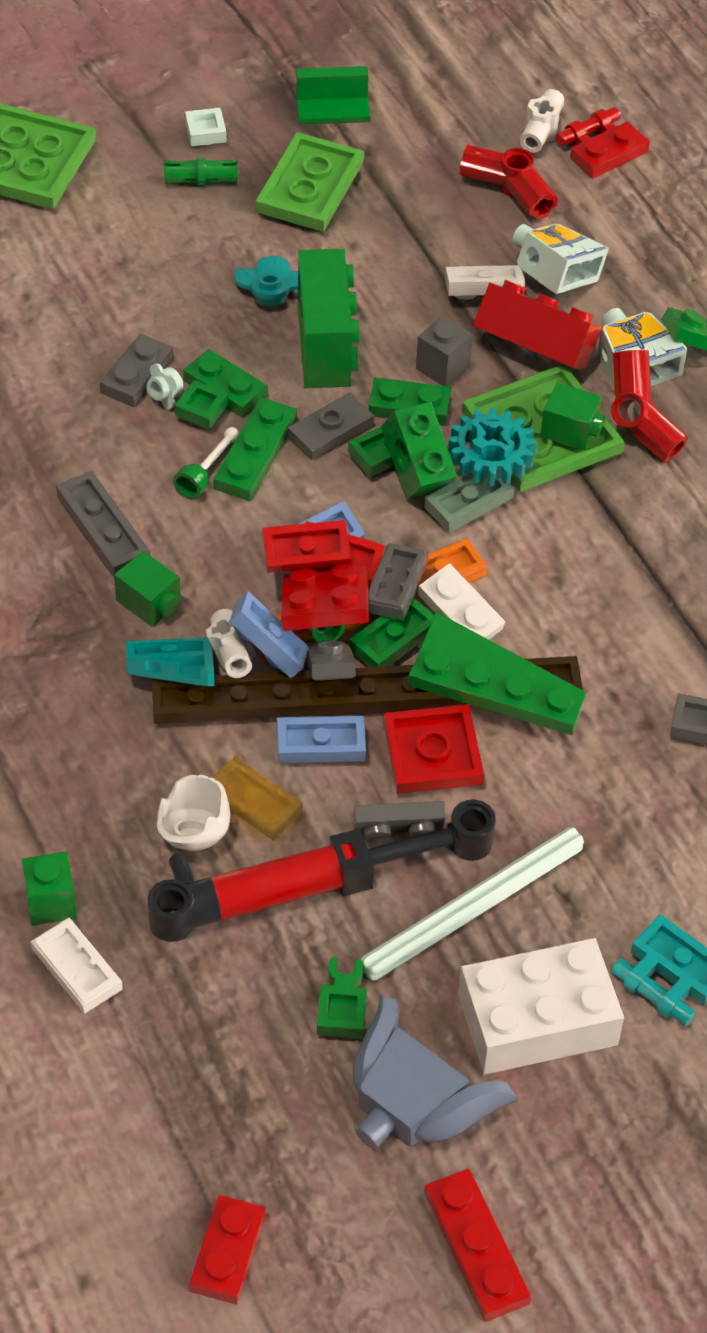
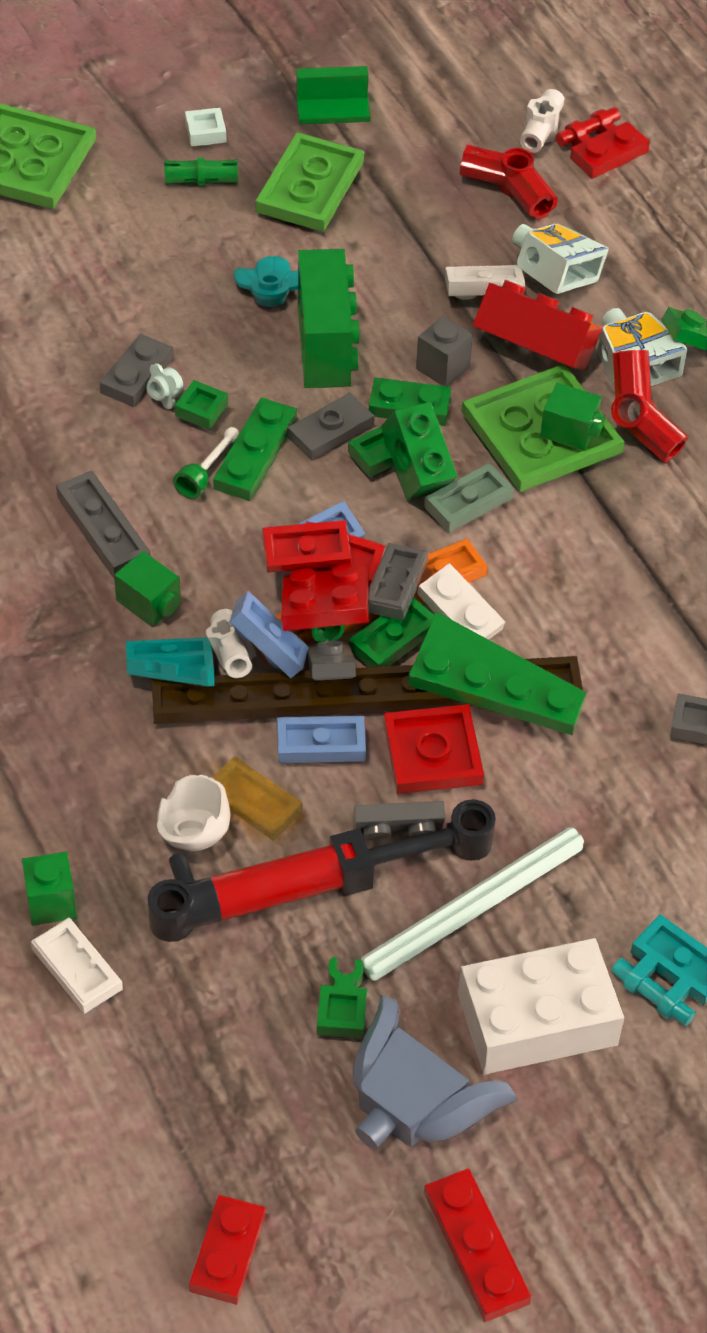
green plate [183,349,268,418] -> none
teal gear [448,408,536,486] -> none

